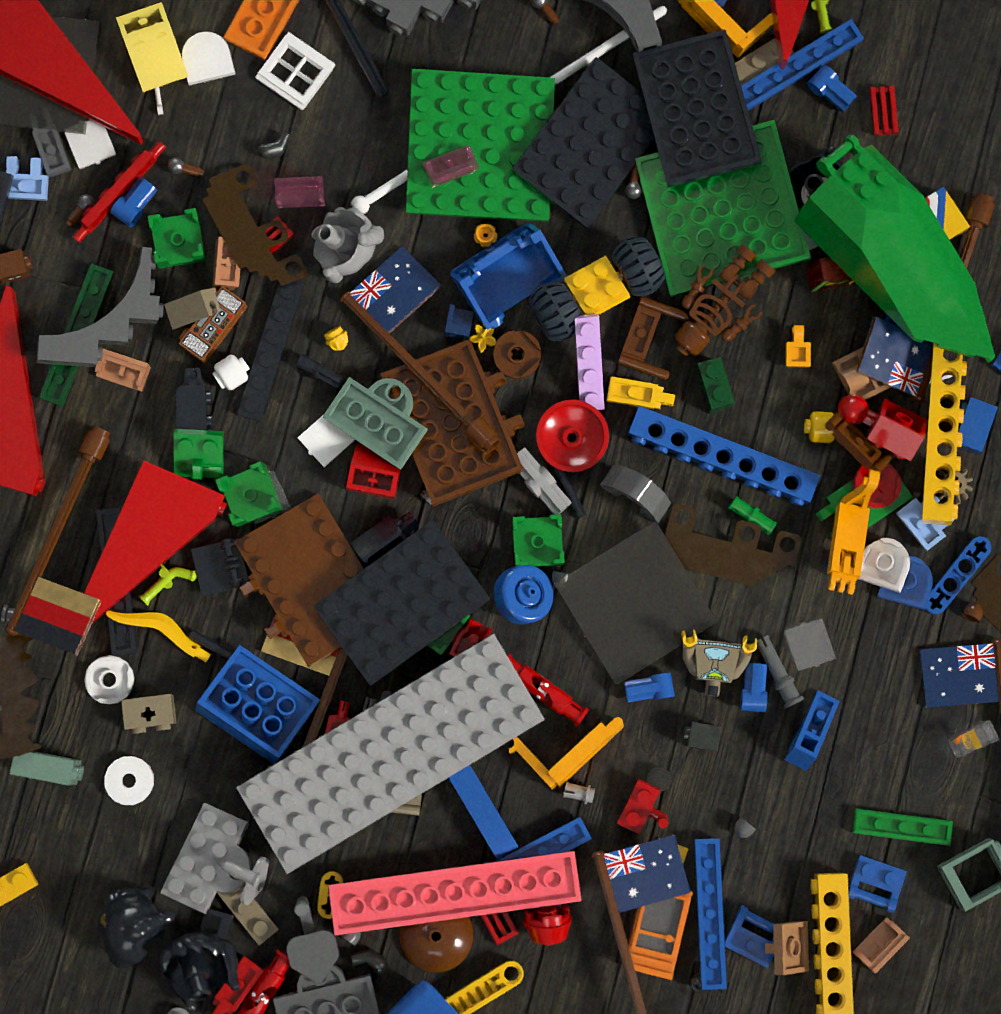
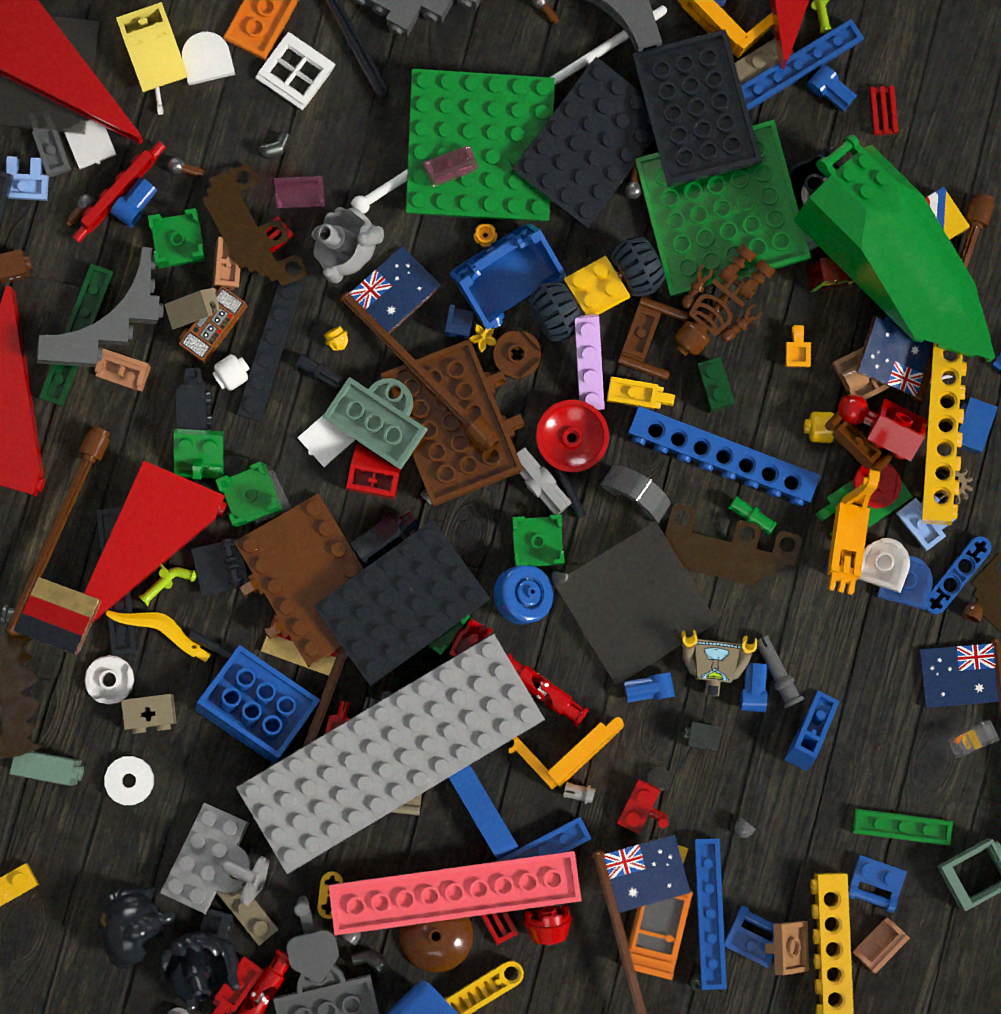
clear piece [784,618,836,671] -> none

